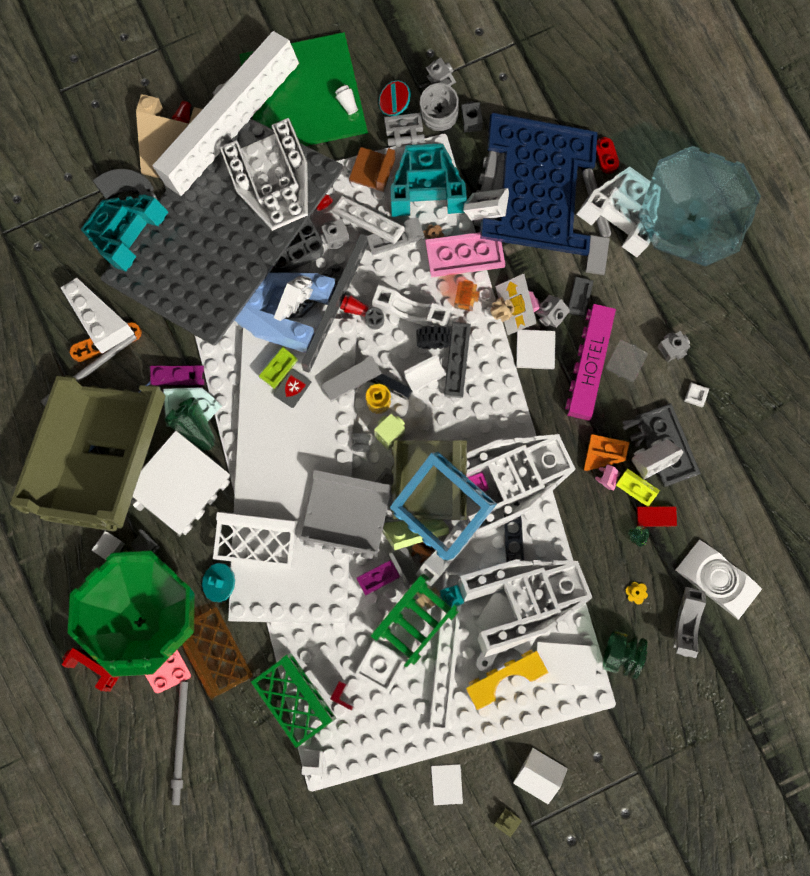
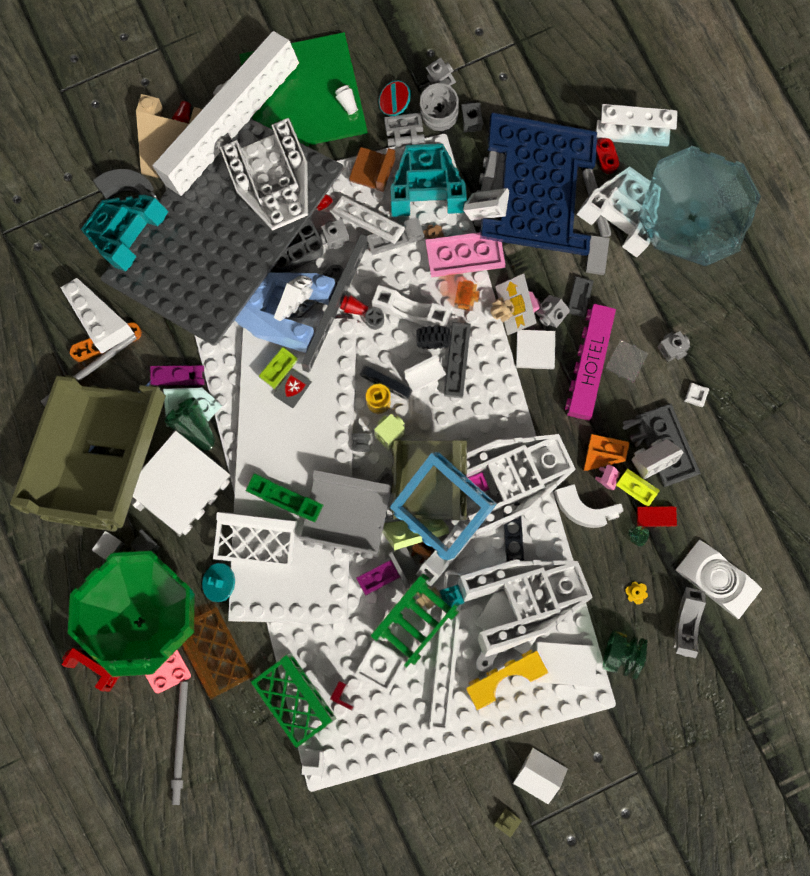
light grey tile [322,356,382,402] -> none
white sticker [431,764,463,805] -> none
none -> green slope [245,474,324,523]
none -> white arch [554,484,623,528]
none -> white fence [596,104,678,146]

